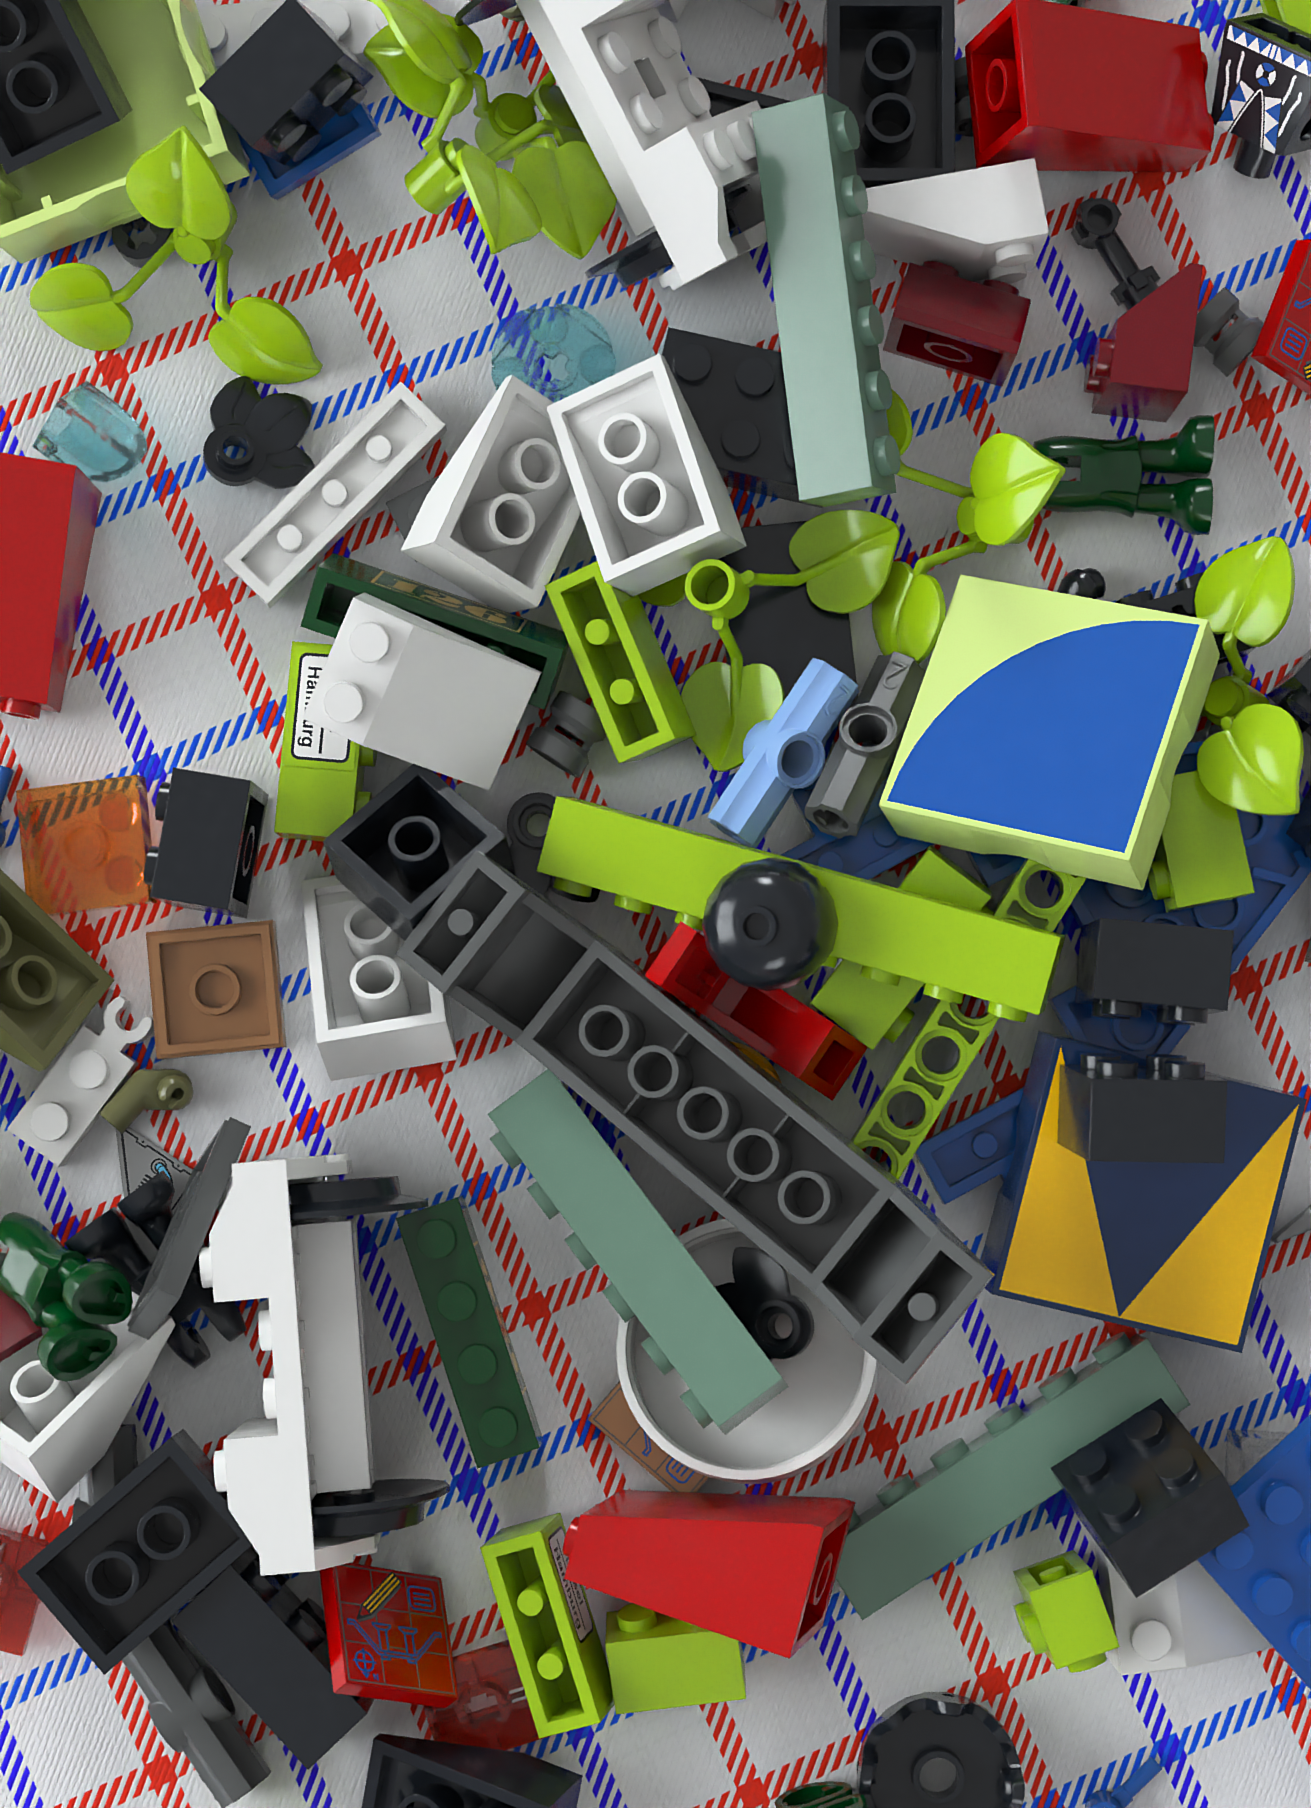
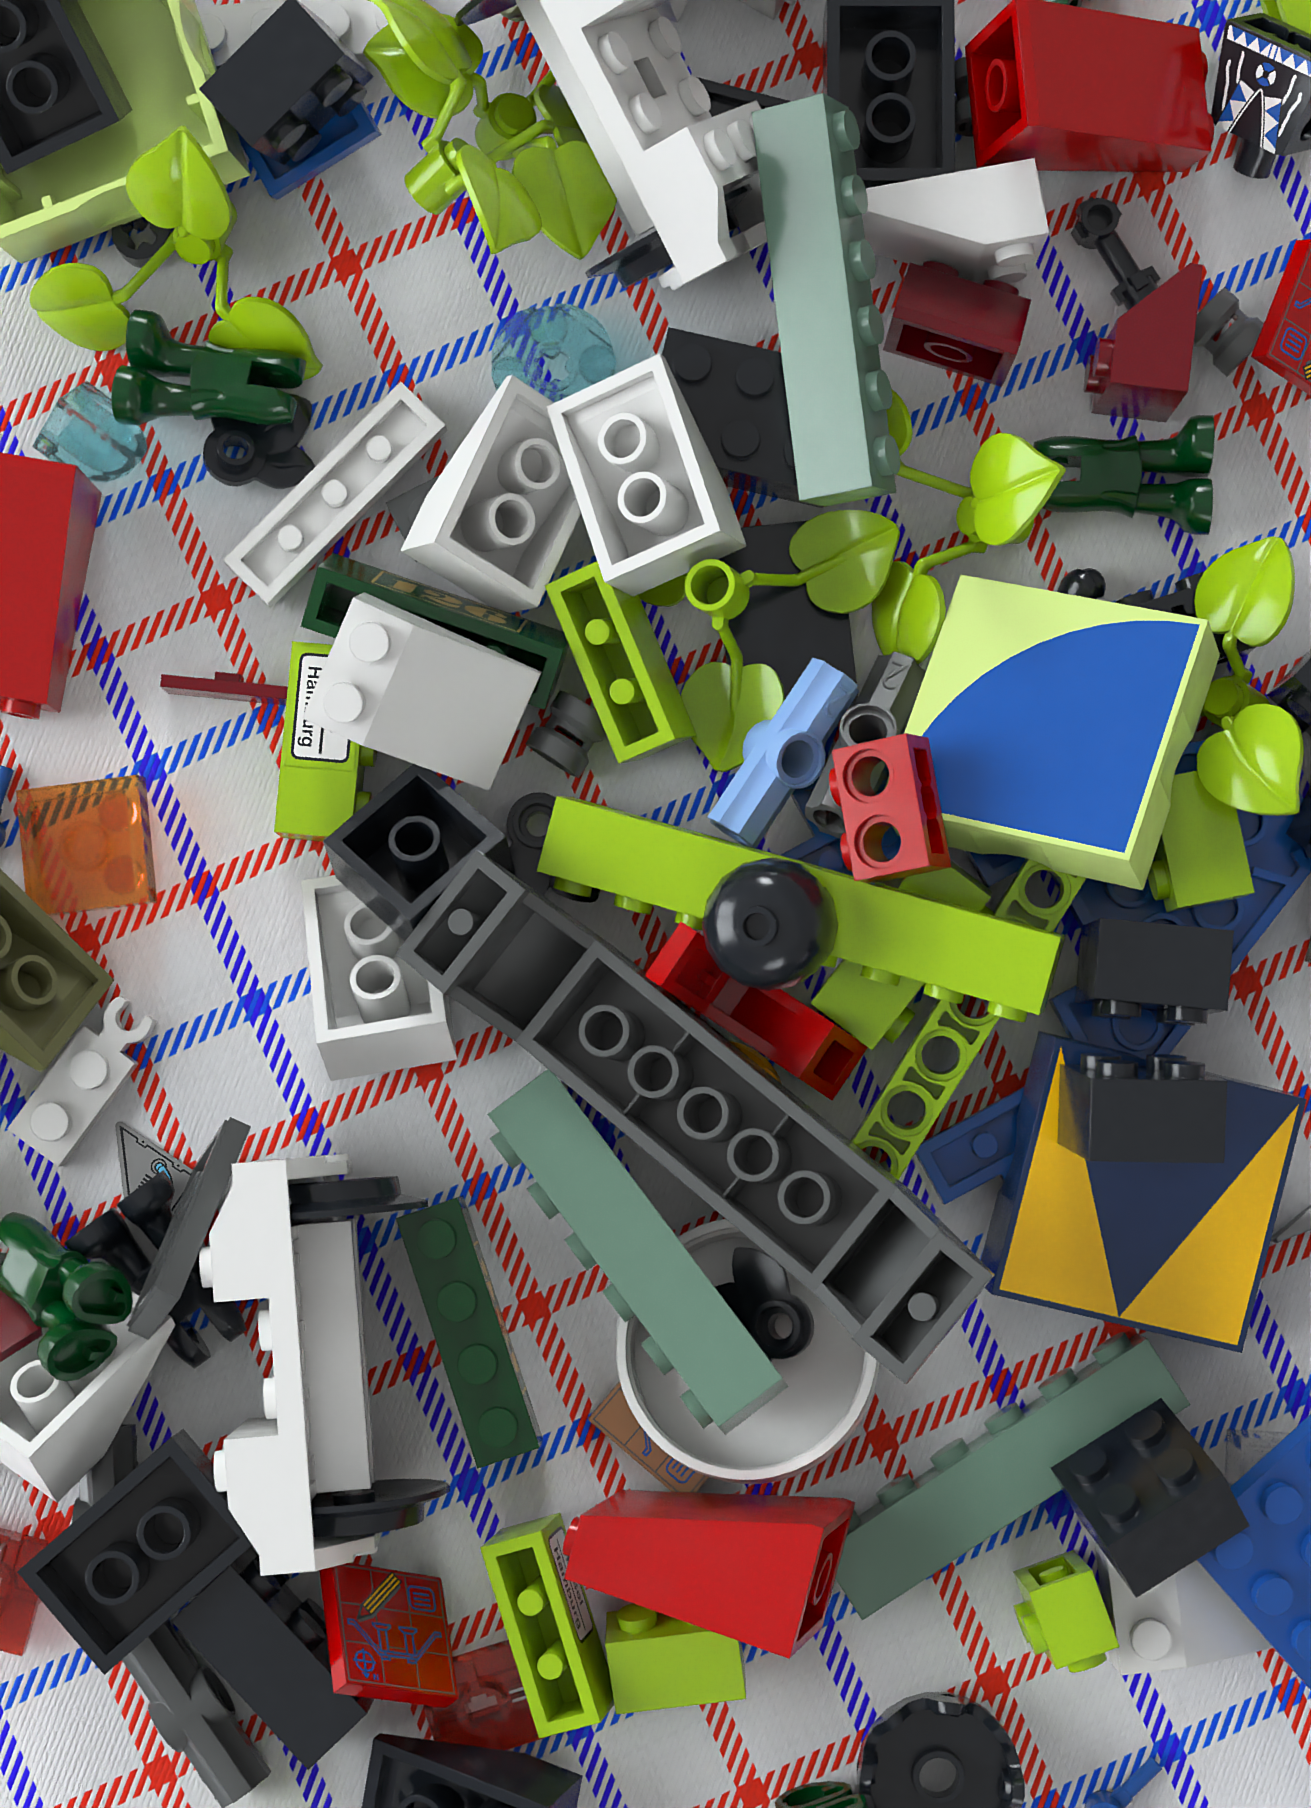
olive arm [98,1069,194,1134] -> none
black brick [144,768,269,918] -> none
medium nougat tile [146,920,287,1060] -> none
none -> dark green piece [111,310,306,425]
none -> dark red piece [160,672,288,706]
none -> brick [829,733,951,883]

